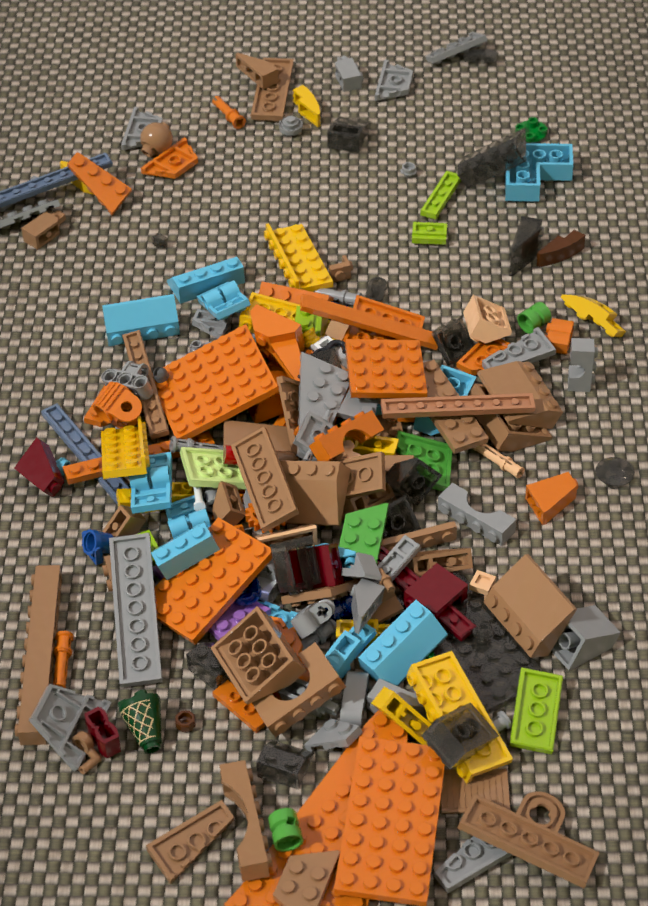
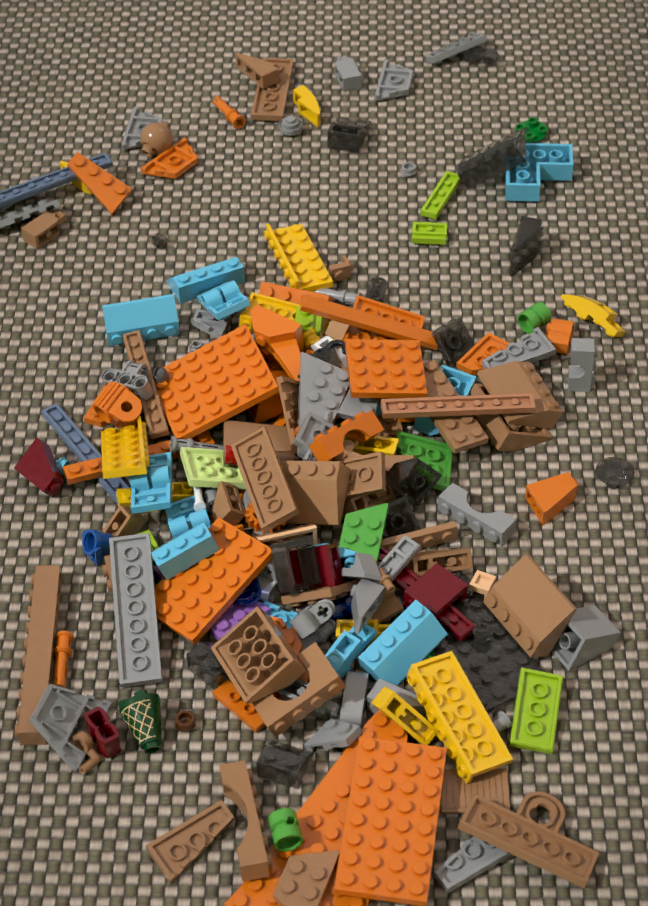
clear smoke slope [421,702,499,769] -> none
light nougat slope [463,295,512,343] -> none
light nougat pin [474,444,525,479] -> none
reddish brown slope [536,229,586,267] -> none

